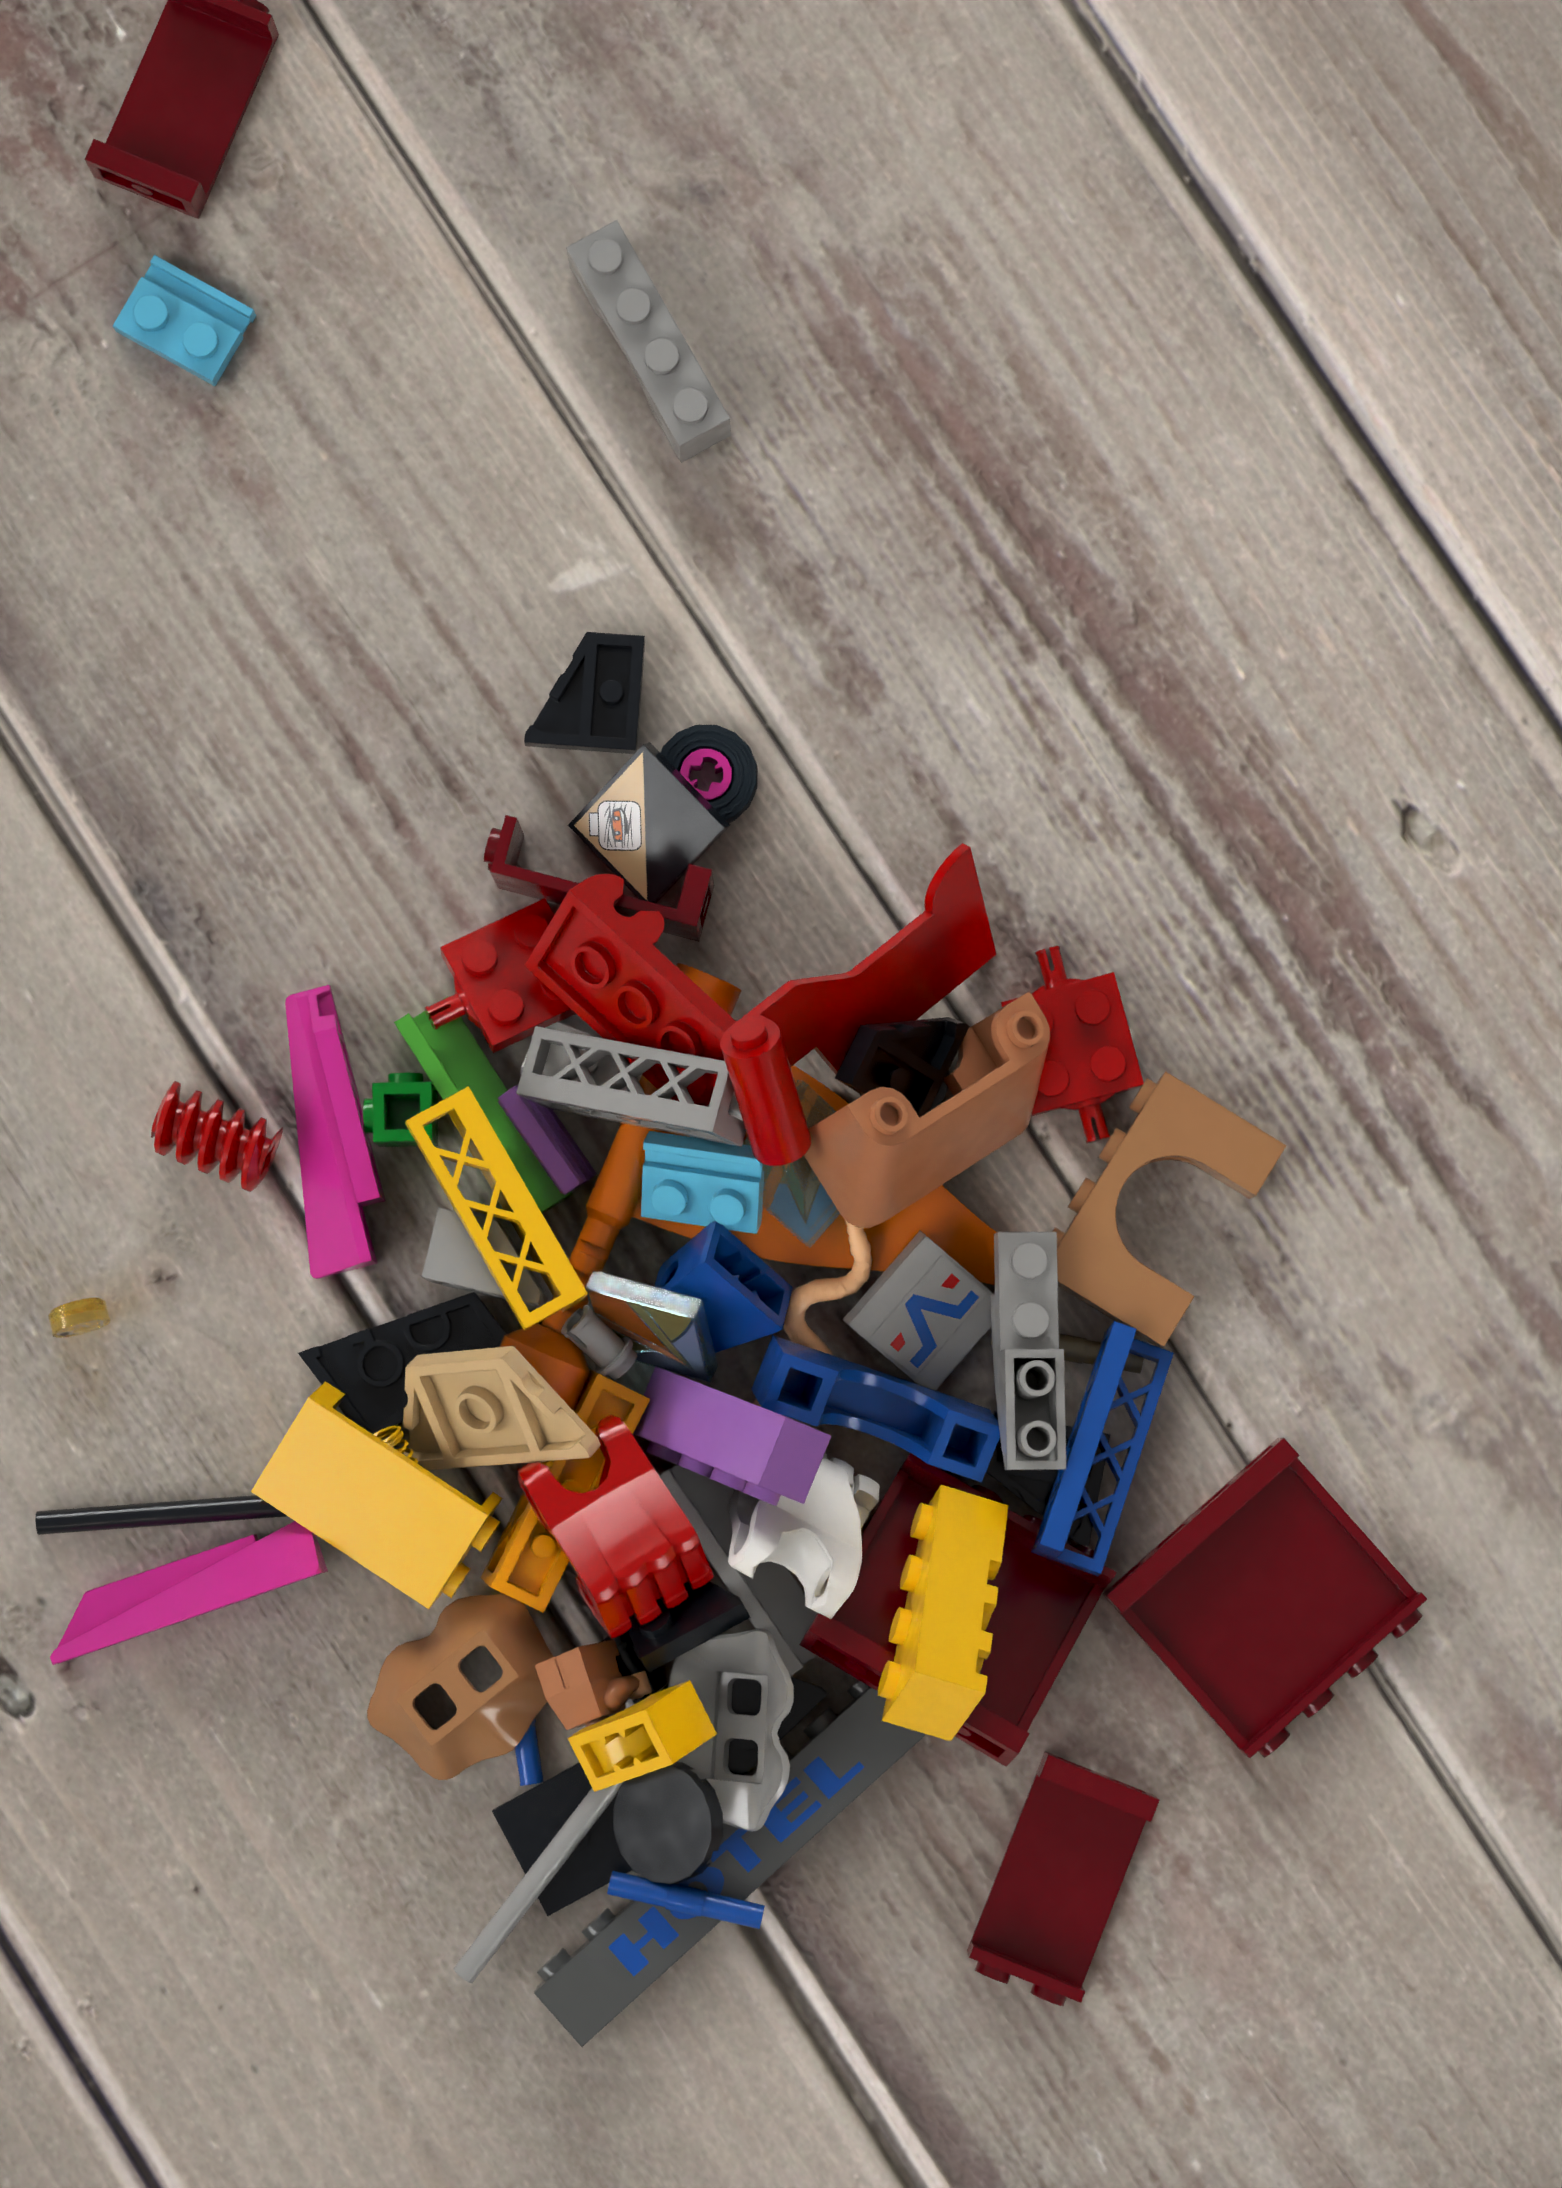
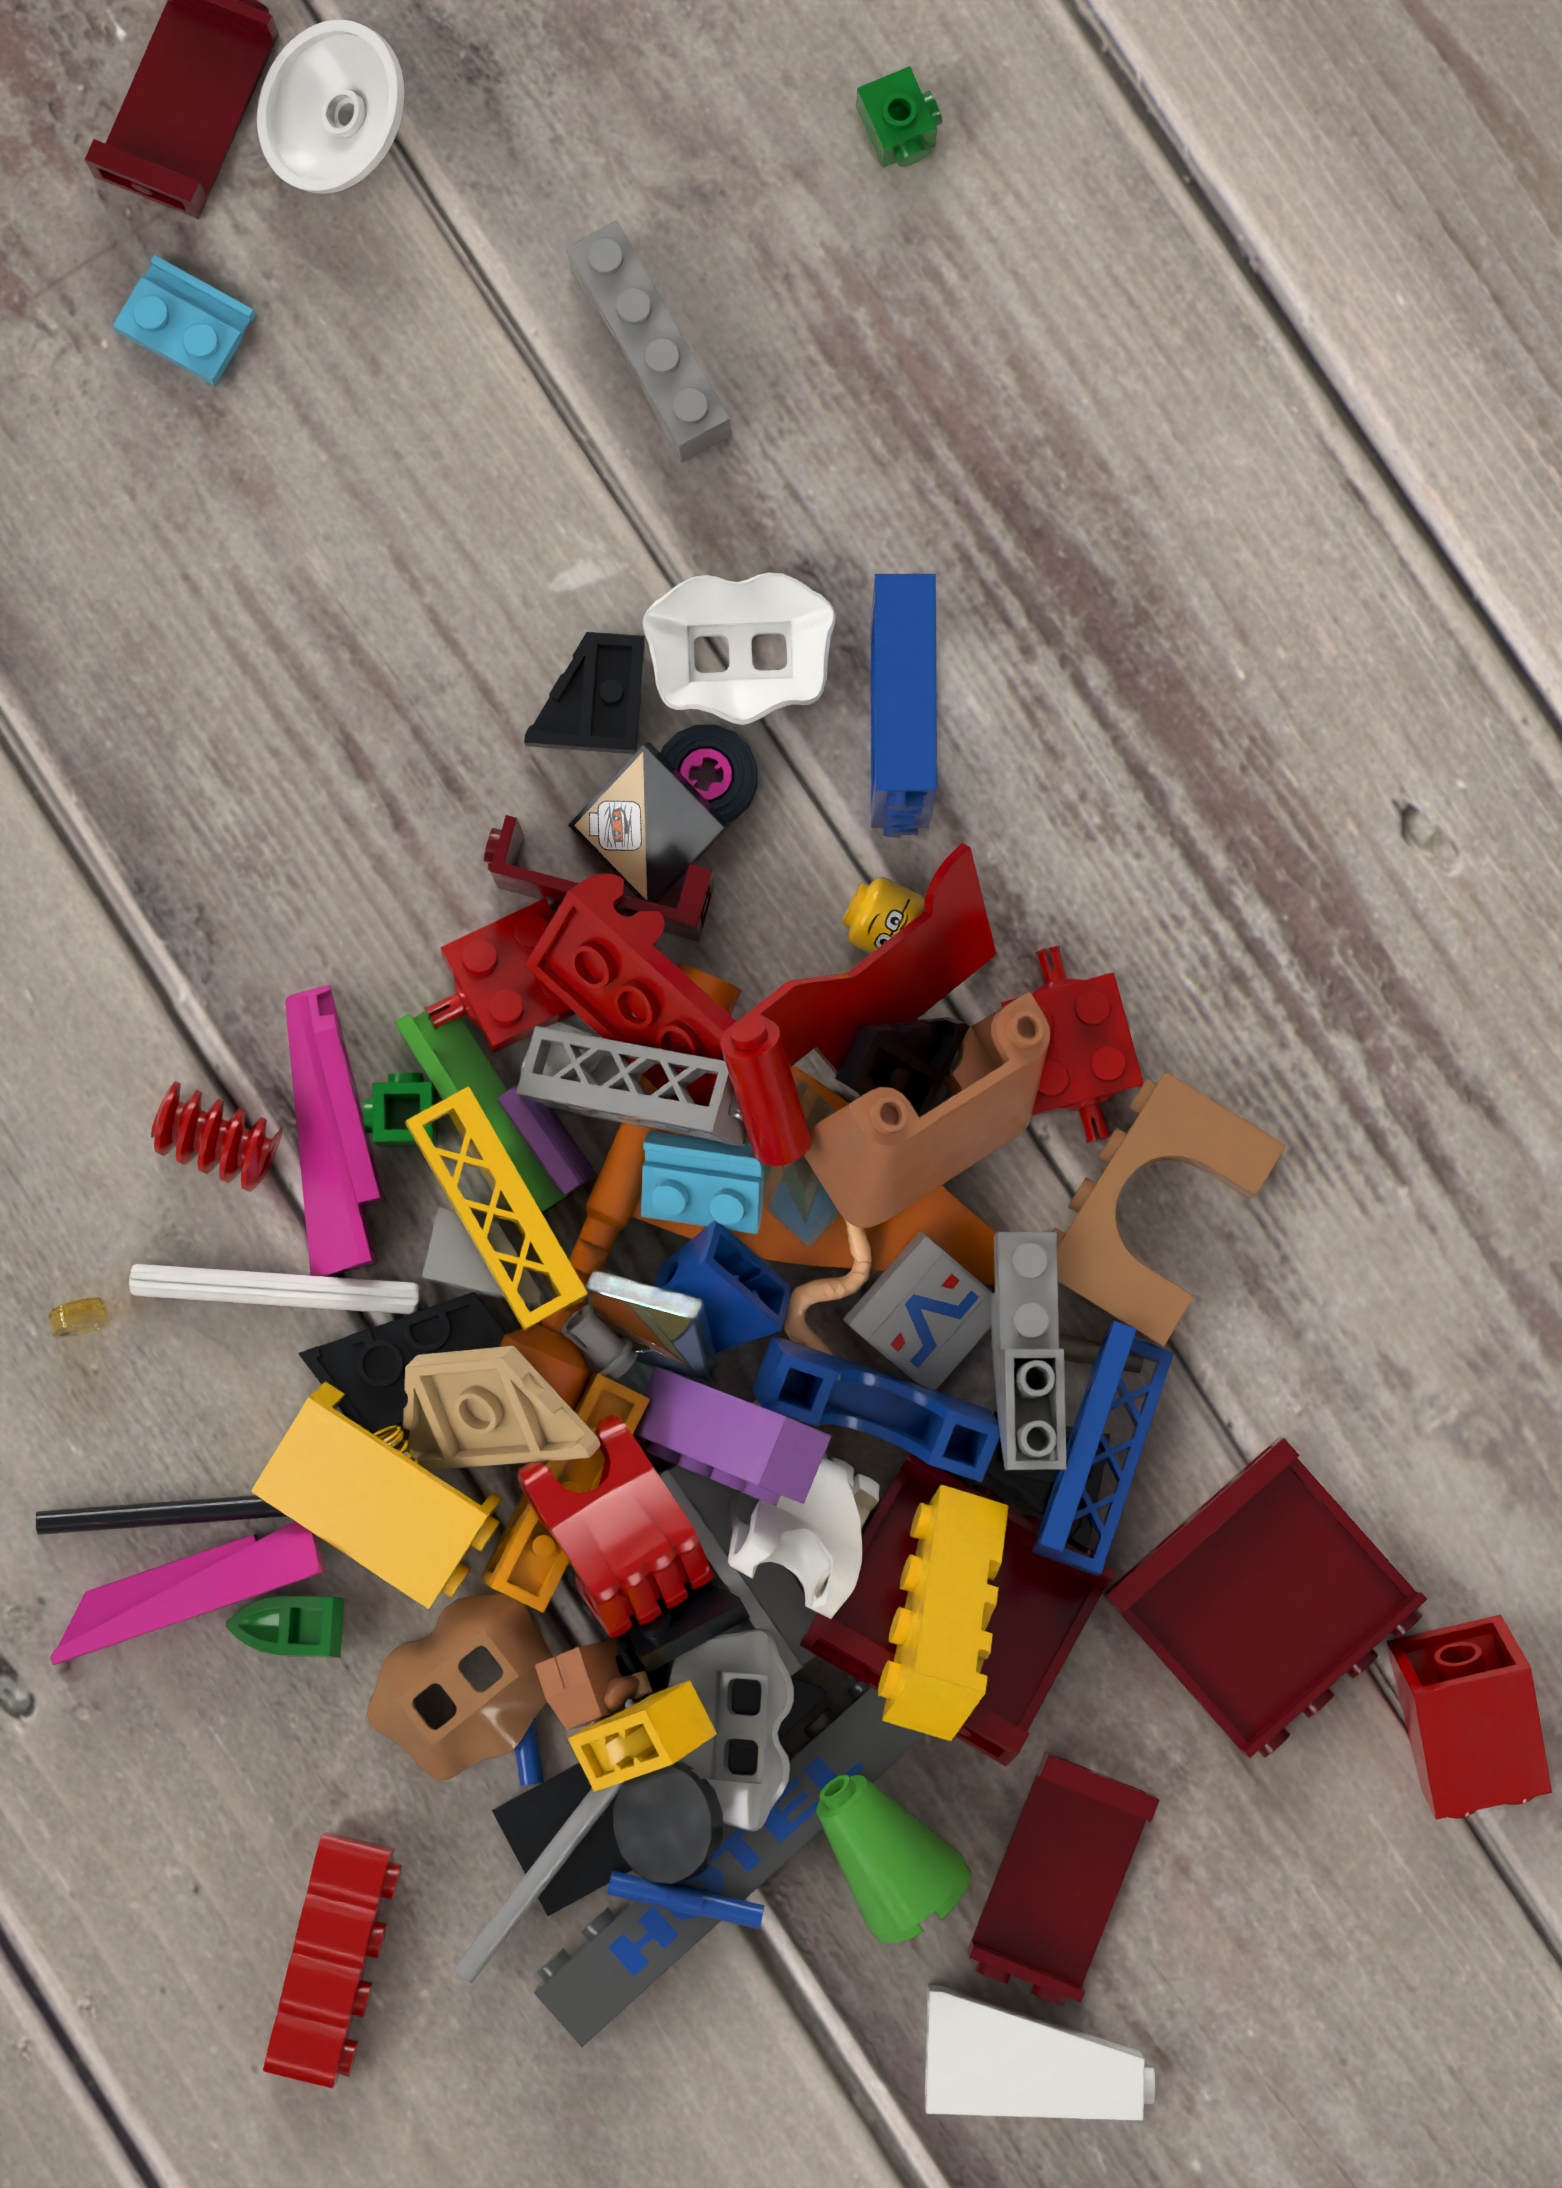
none -> white axle [129,1264,421,1314]
none -> green plate [226,1596,344,1658]
none -> white dish [257,20,404,194]
none -> red brick [263,1832,402,2089]
none -> white piece [642,572,836,725]
none -> bright green cone [816,1775,971,1944]
none -> yellow head [841,877,925,954]
none -> green brick [856,66,942,168]
none -> blue window [870,574,937,838]
none -> white slope [924,1984,1155,2121]
none -> red slope [1386,1614,1552,1820]

